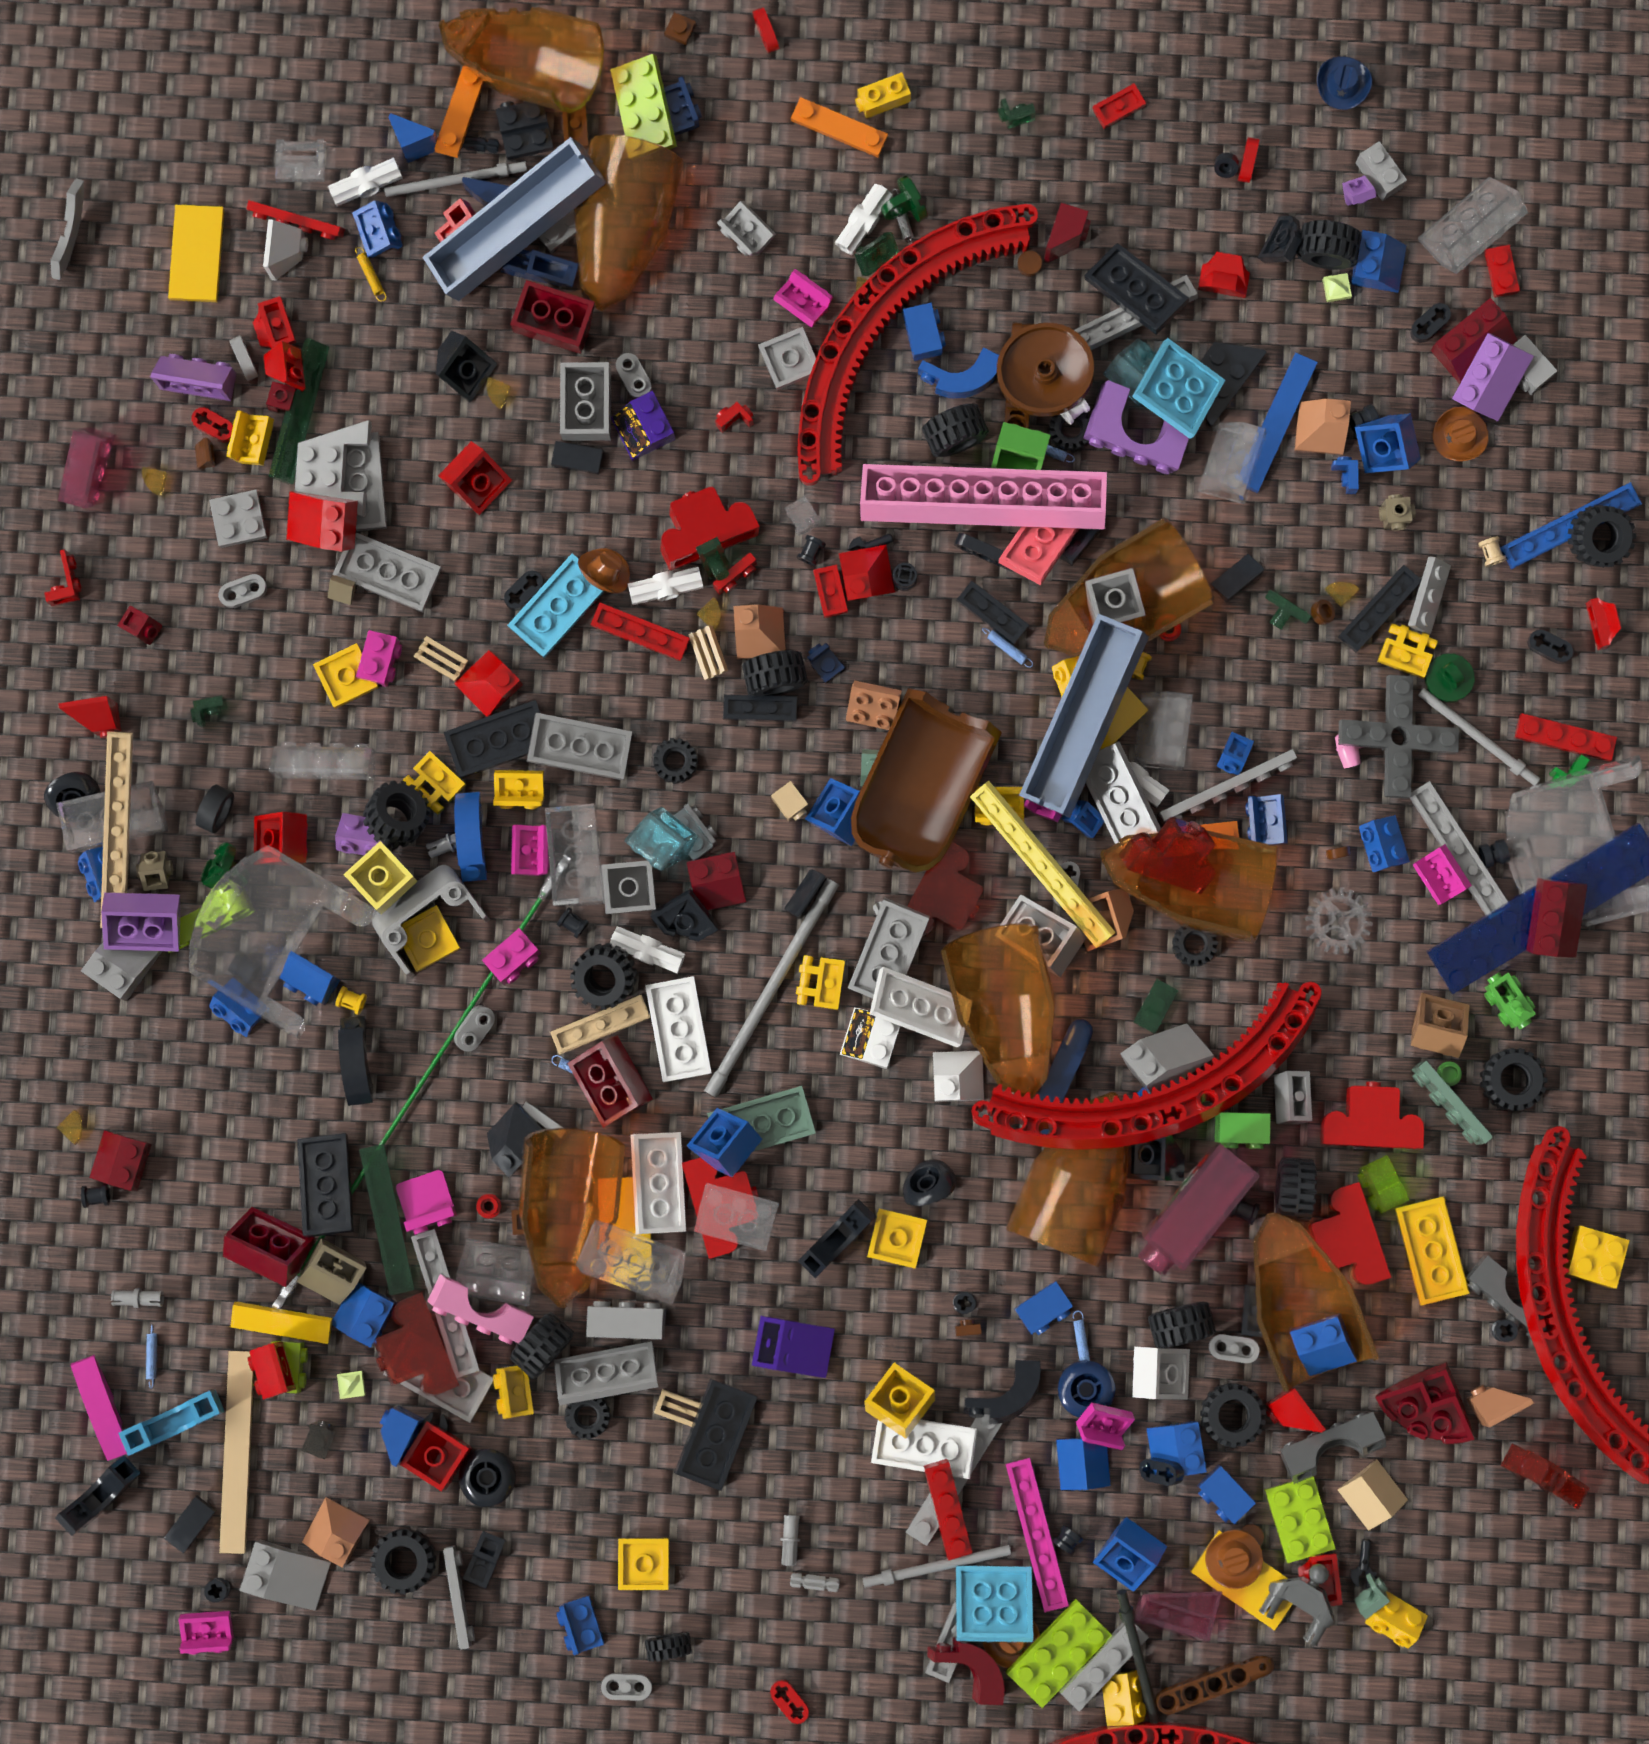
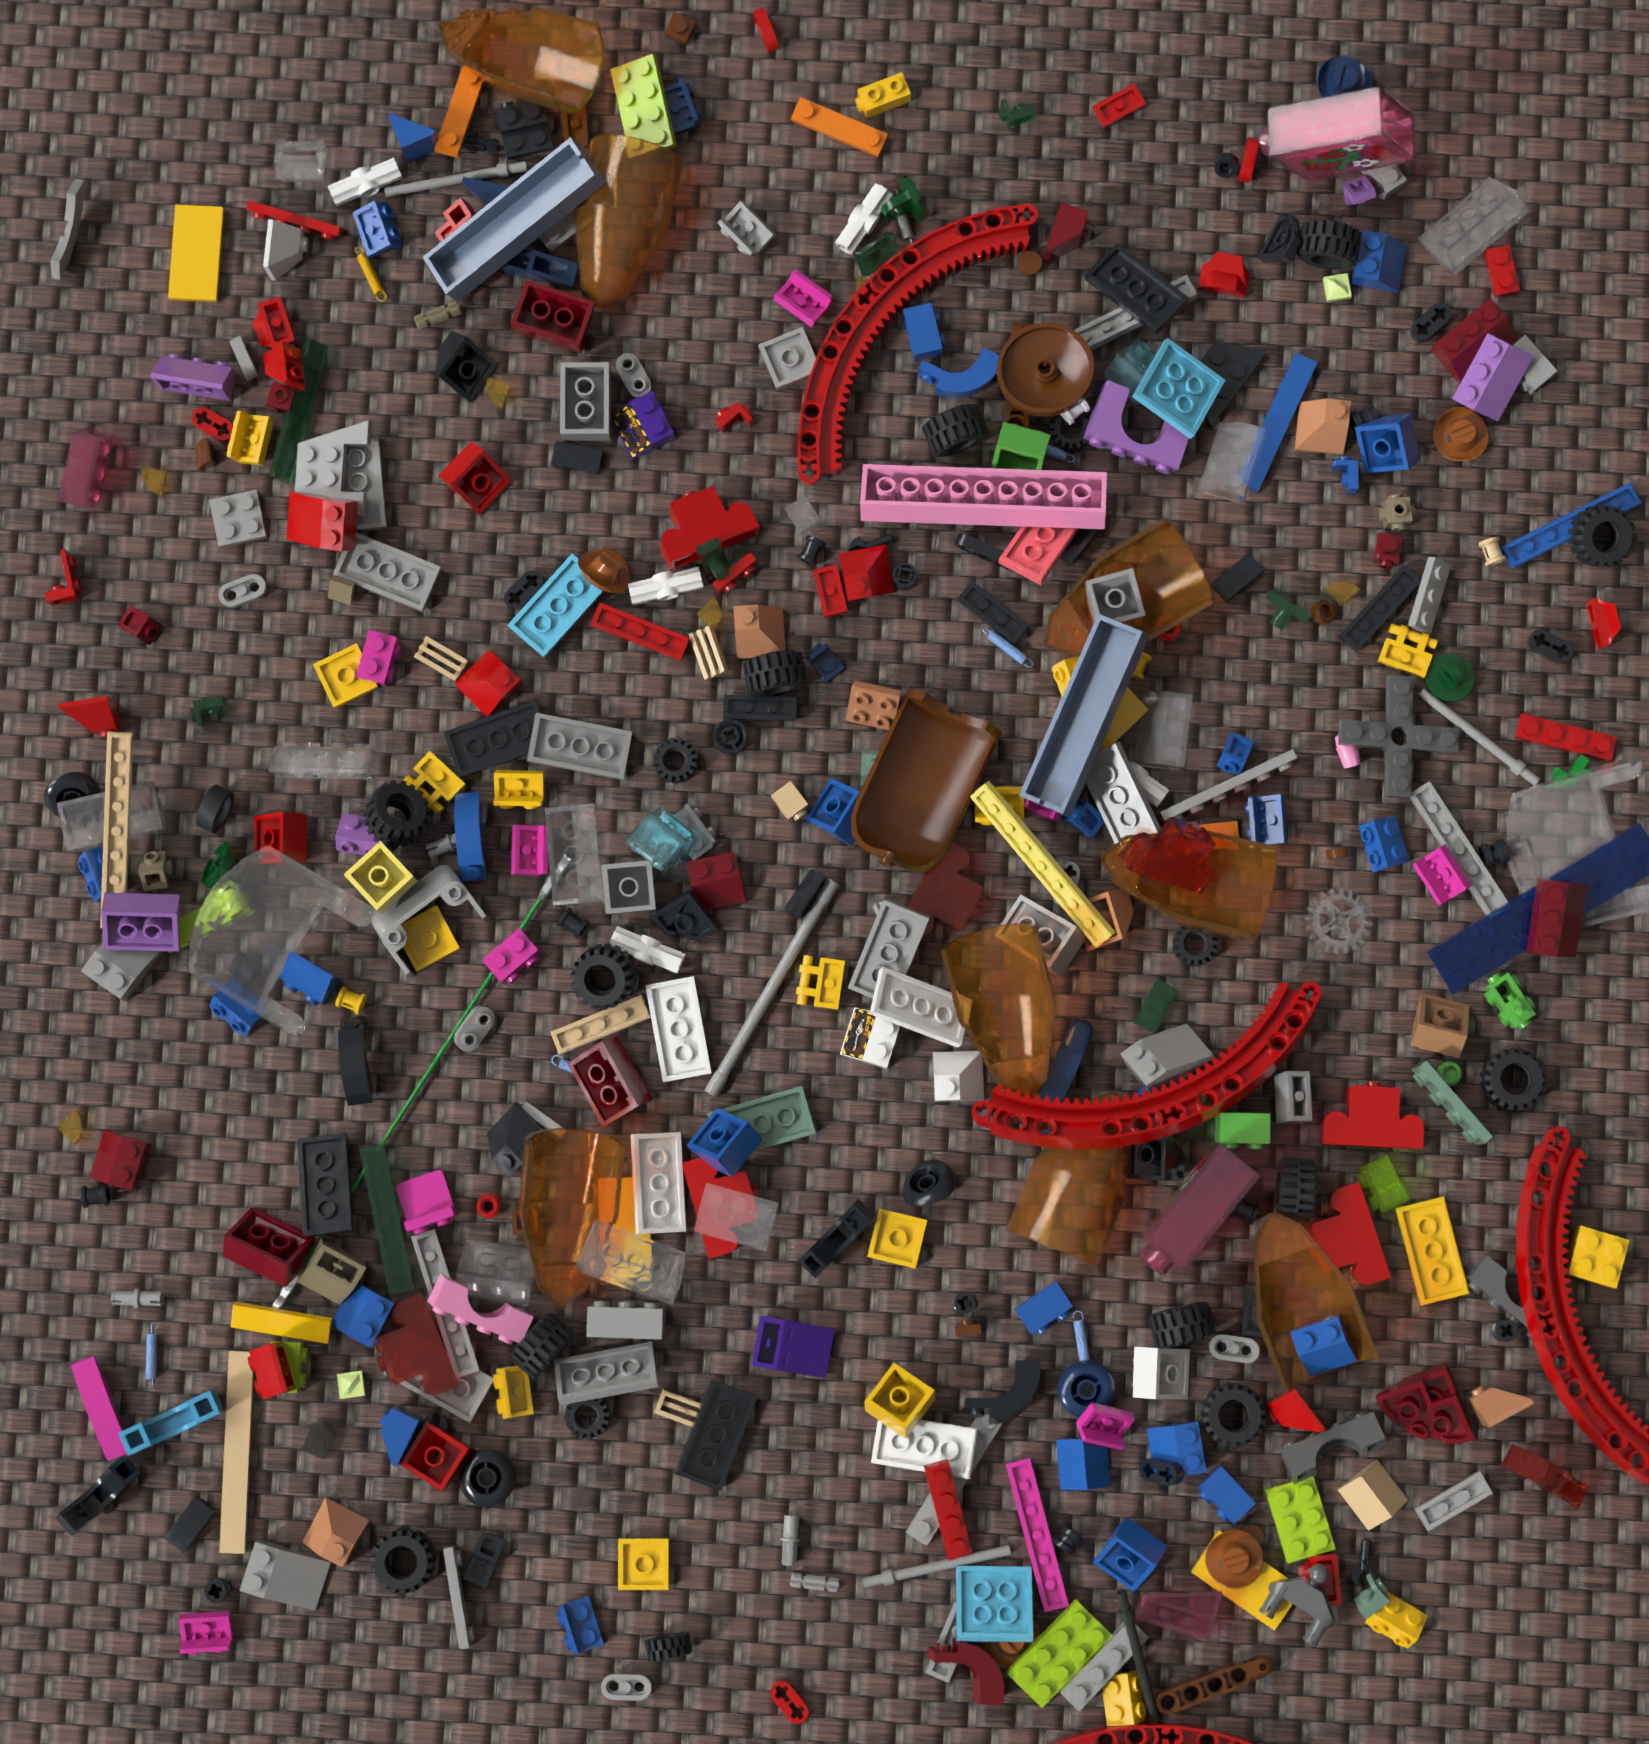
none -> dark tan axle [414,301,461,329]
none -> black wheel [713,719,748,755]
none -> clear pink brick [1260,87,1415,182]
none -> dark red bracket [1372,533,1402,569]
none -> light grey plate [1414,1471,1493,1531]

